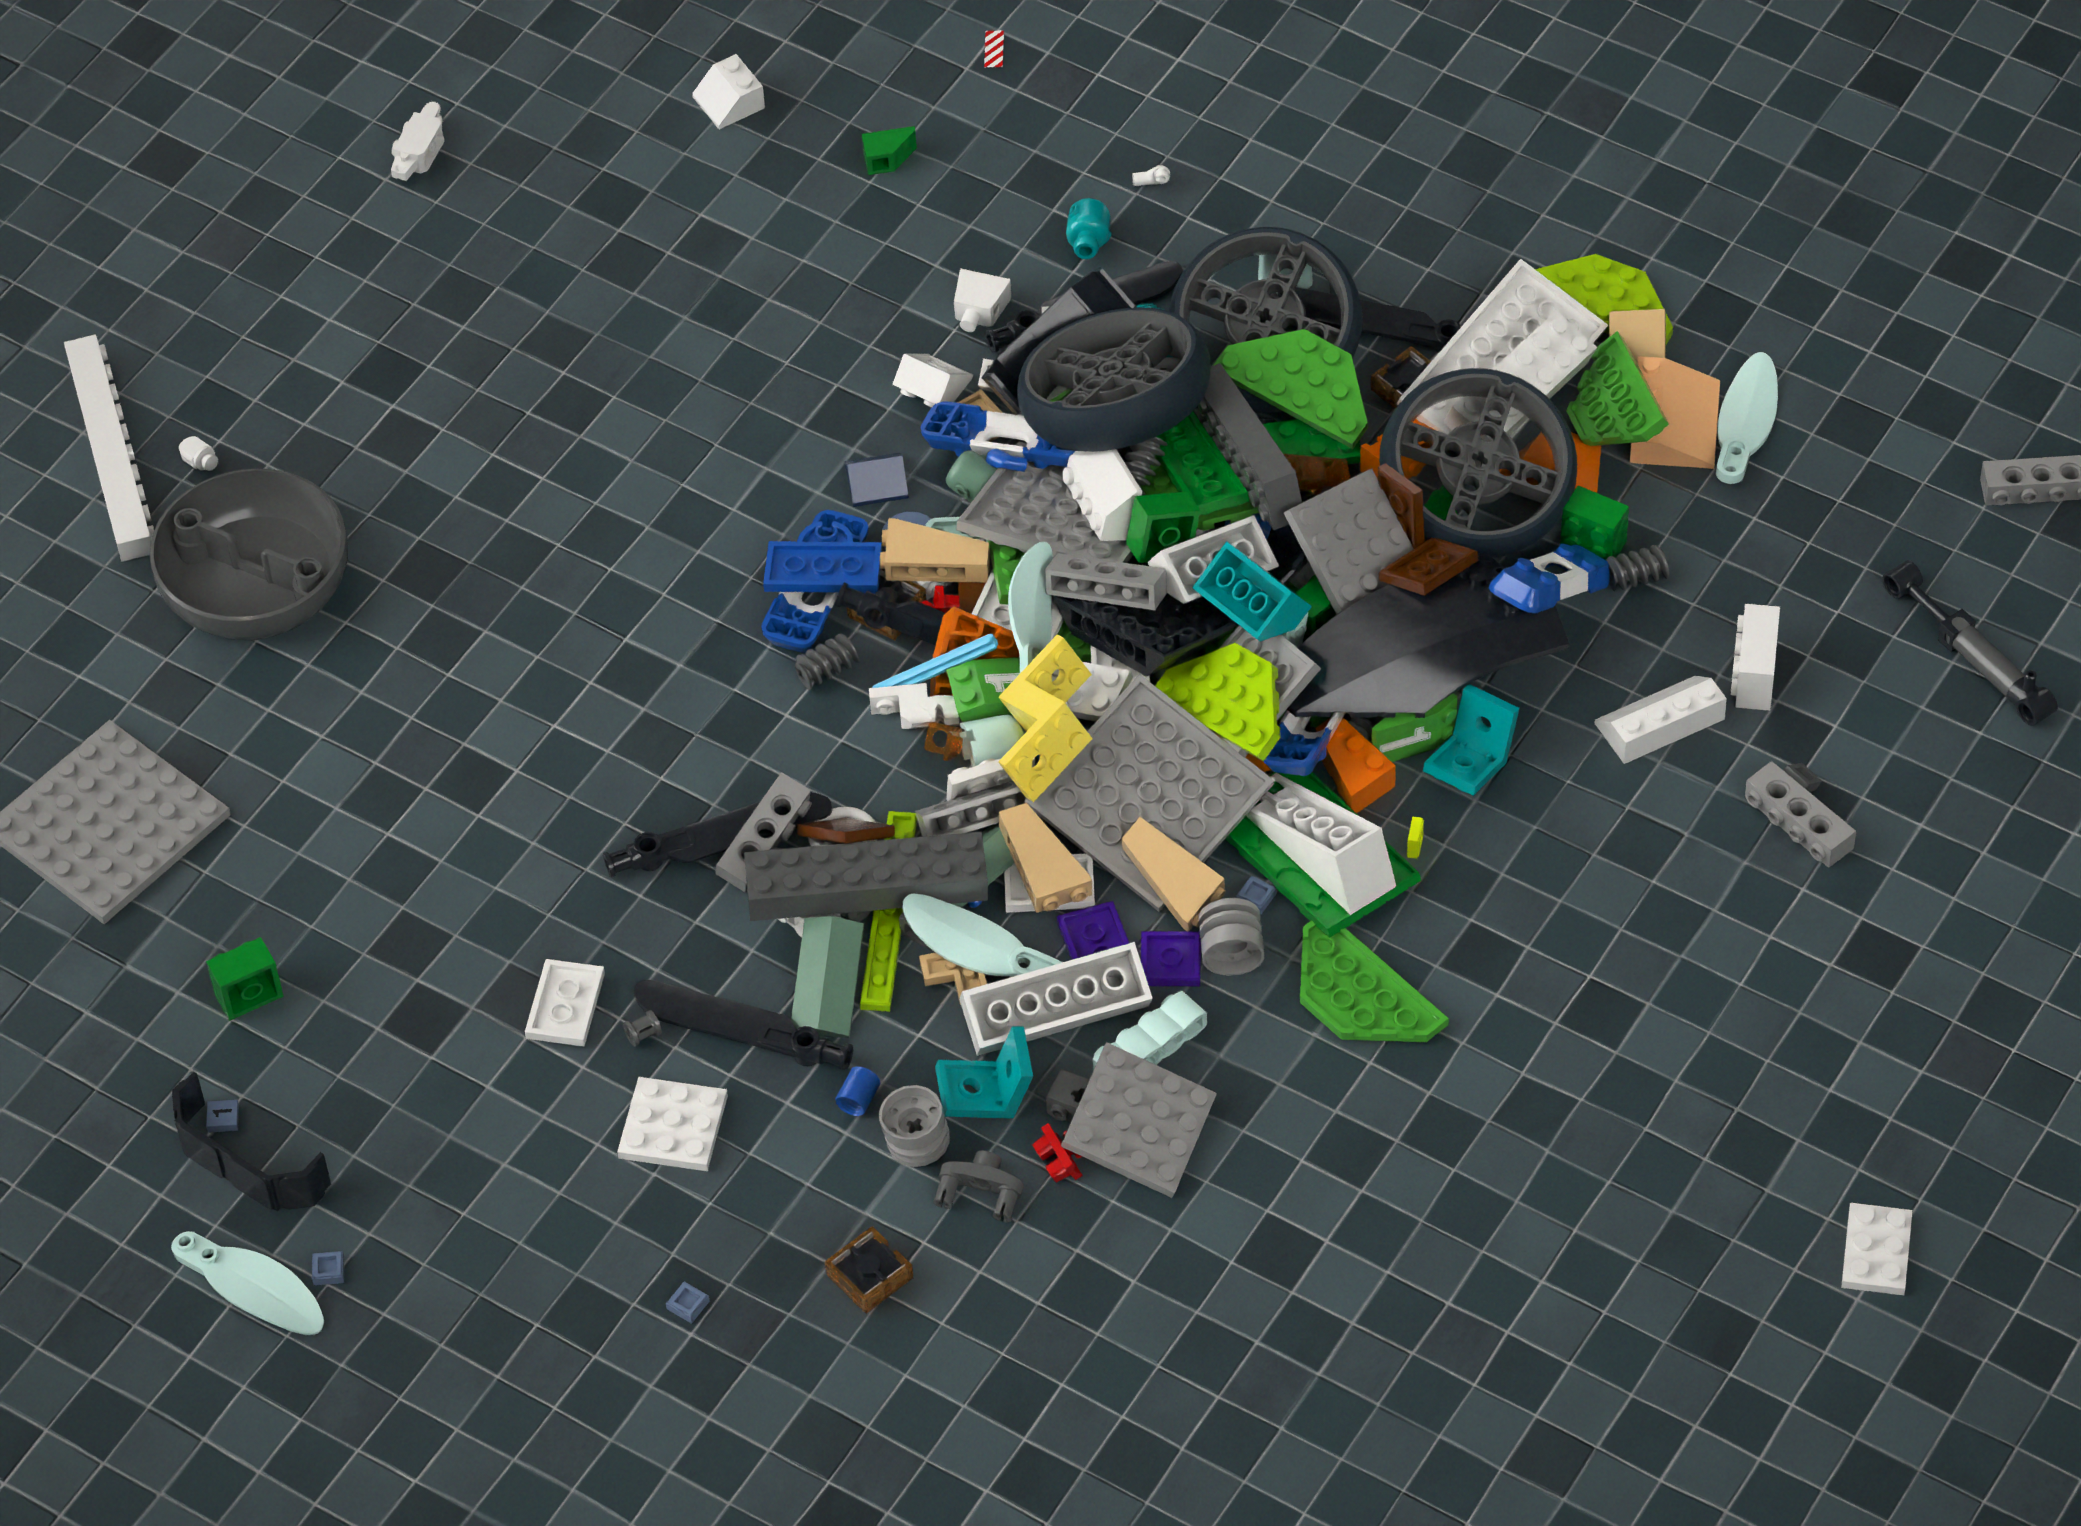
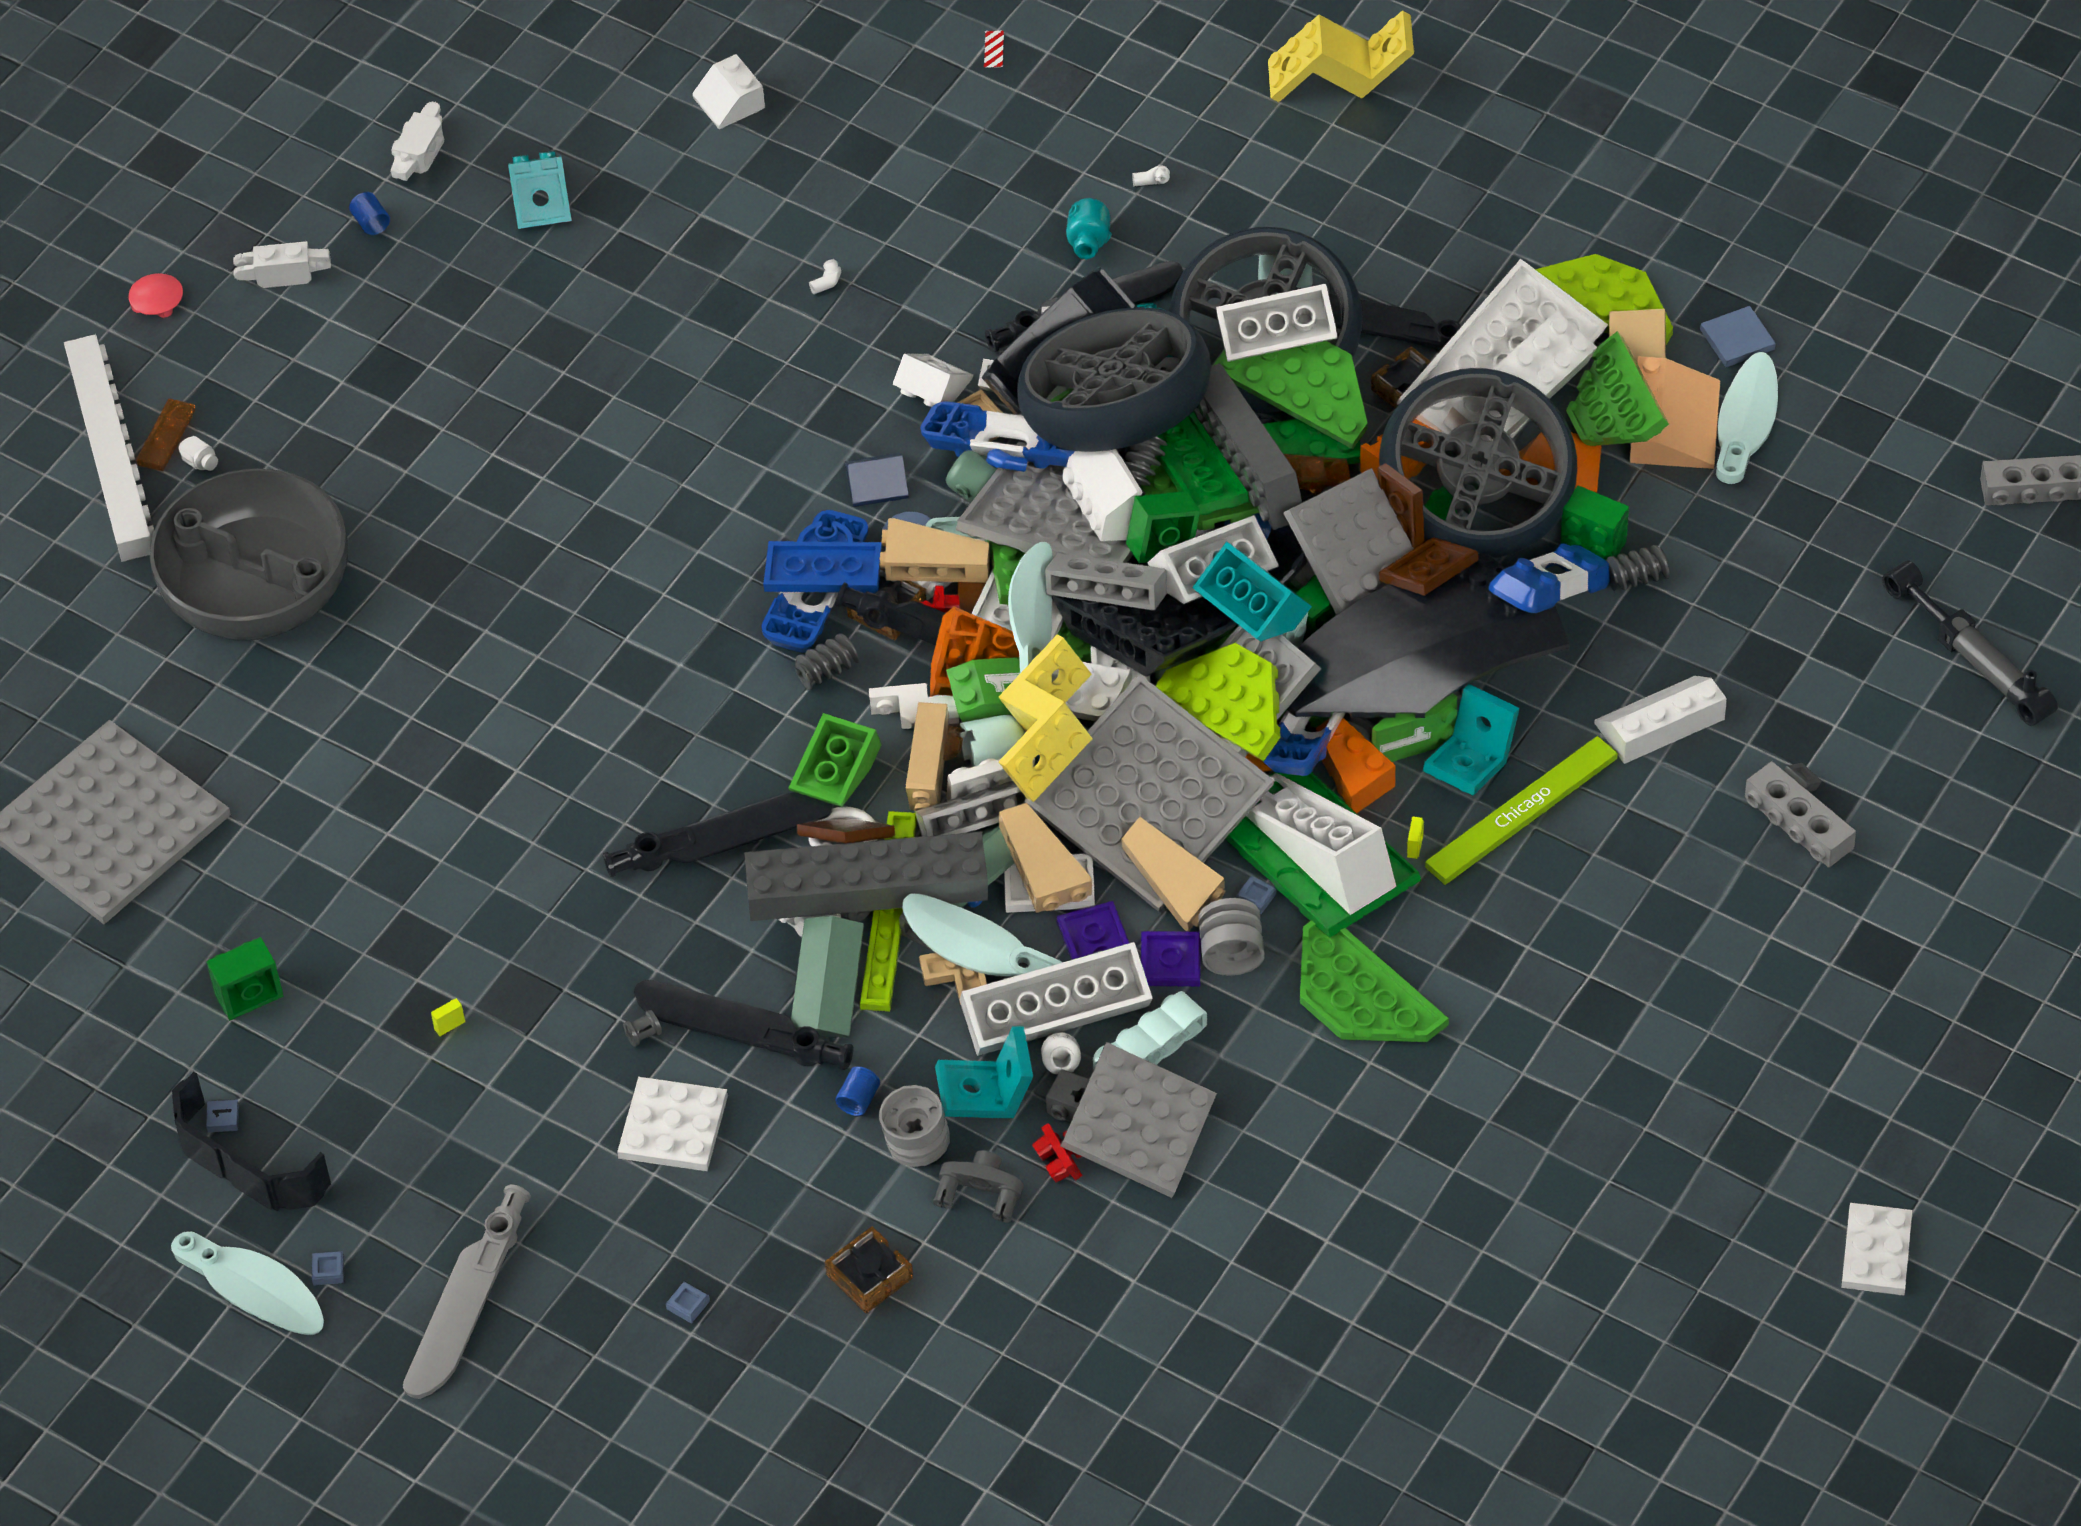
white plate [525,959,605,1047] -> none
light grey brick [716,772,812,892] -> none
green slope [862,126,917,175] -> none
medium azure axle [872,634,998,688] -> none
white torso [954,269,1011,332] -> none
white brick [1731,604,1780,711] -> none
none -> coral dish [129,273,183,318]
none -> clear orange tile [136,399,195,471]
none -> white hinge [233,241,331,288]
none -> blue piece [349,192,390,235]
none -> light grey piece [403,1184,531,1399]
none -> neon yellow tile [431,998,465,1036]
none -> teal bracket [508,151,572,229]
none -> bright green slope [789,713,882,807]
none -> white arm [809,259,841,294]
none -> tan slope [906,702,949,811]
none -> white head [1041,1032,1081,1075]
none -> white slope [1216,284,1338,362]
none -> light yellow bracket [1268,10,1414,102]
none -> lime tile [1425,736,1618,885]
none -> sand blue tile [1700,306,1776,367]

